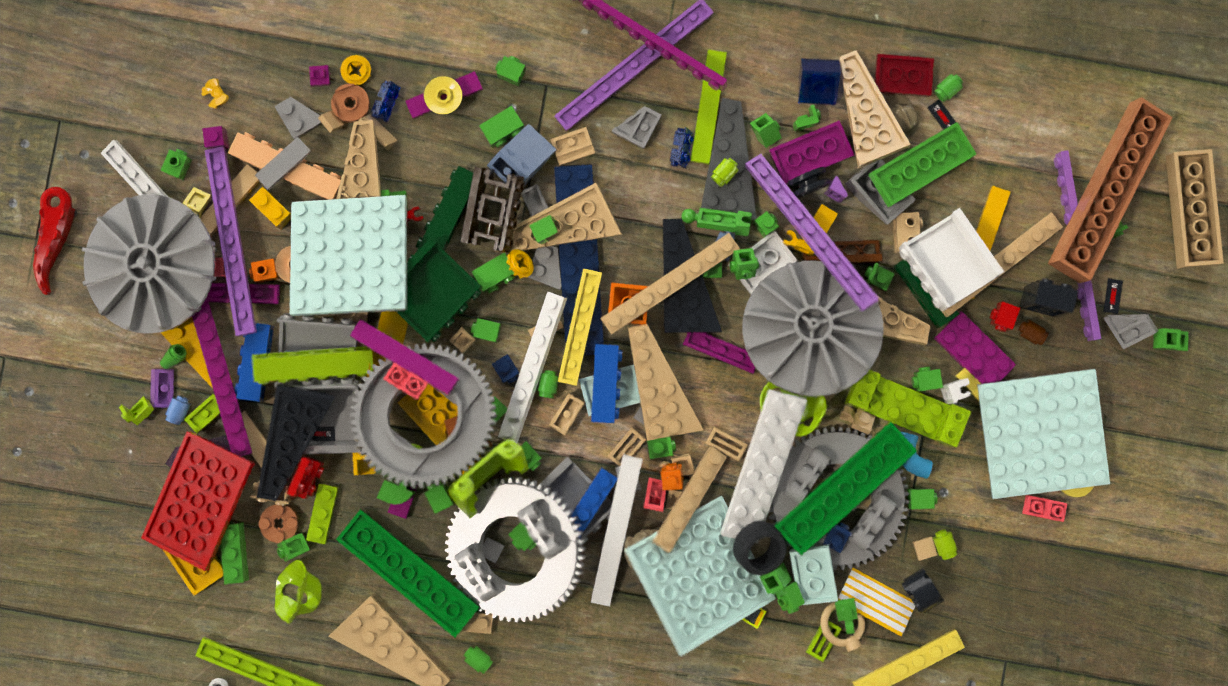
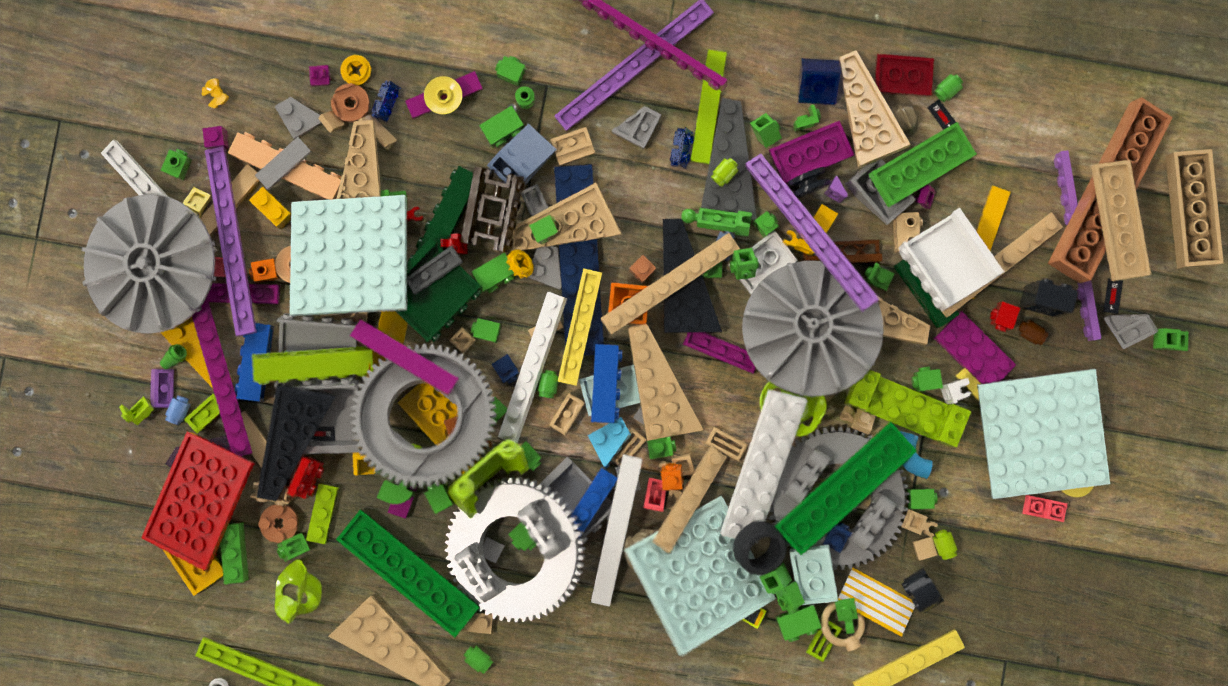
red animal [33,187,75,295] -> none
coral slope [383,362,428,399] -> none
none -> dark grey tile [407,246,463,295]
none -> red plate [441,234,468,255]
none -> bright green brick [515,86,535,109]
none -> medium azure wing [588,417,631,469]
none -> nougat brick [629,255,657,284]
none -> bright green brick [775,604,822,642]
none -> tan plate [902,509,938,537]
none -> magenta tile [914,185,936,209]
none -> tan plate [1091,160,1151,281]

